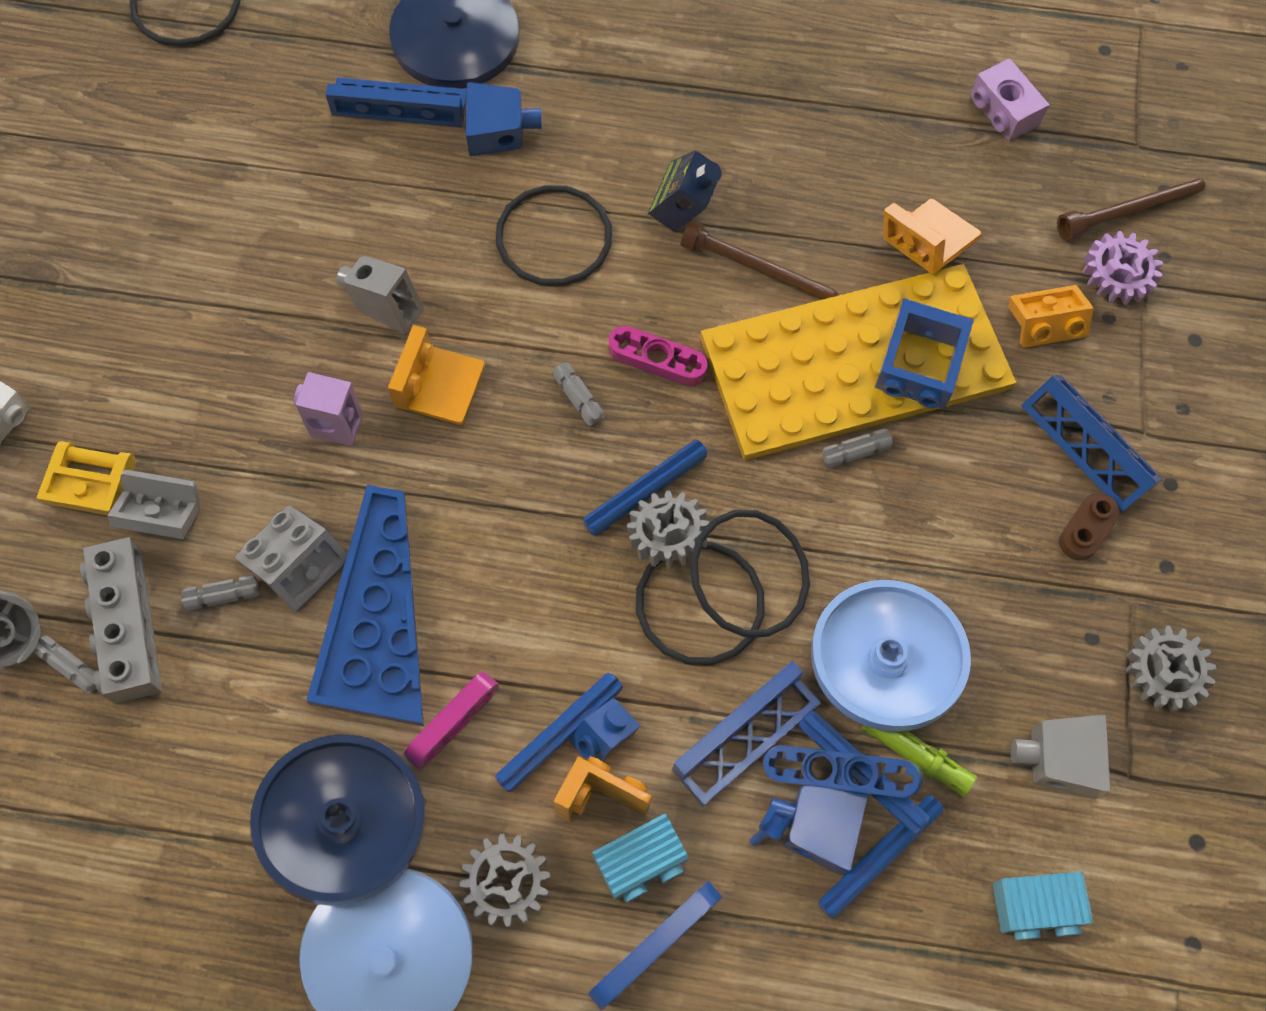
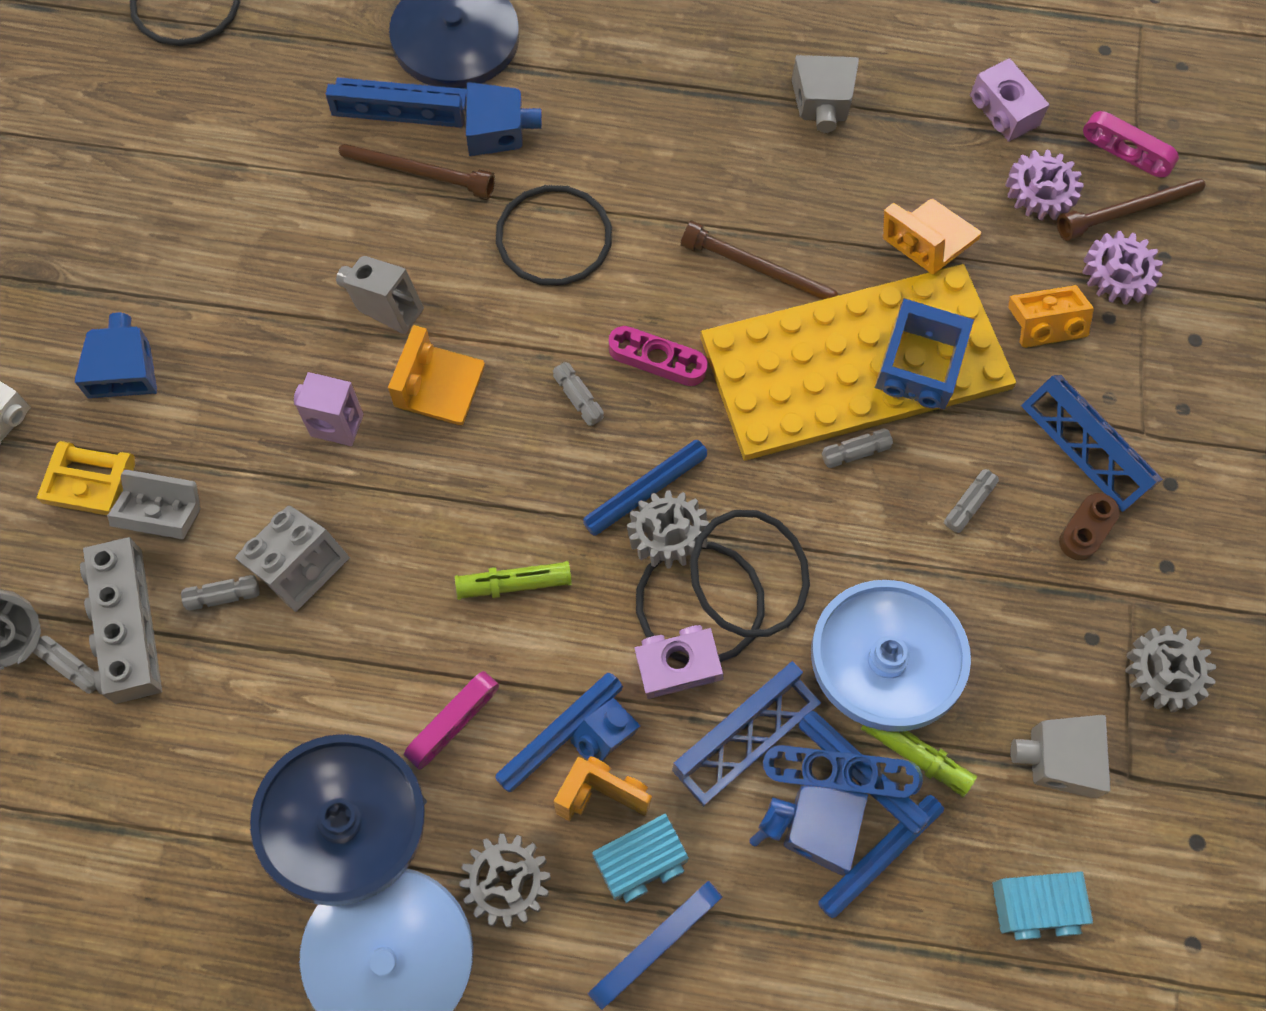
blue wing [306,485,424,727] -> none
dark blue torso [648,151,722,232] -> none
none -> blue torso [75,312,157,398]
none -> reddish brown piece [339,144,495,200]
none -> lime pin [455,561,572,600]
none -> lavender brick [634,625,723,699]
none -> light grey torso [792,55,859,133]
none -> light grey axle [944,469,999,533]
none -> lavender gear [1006,150,1083,220]
none -> dark pink beam [1083,111,1179,177]

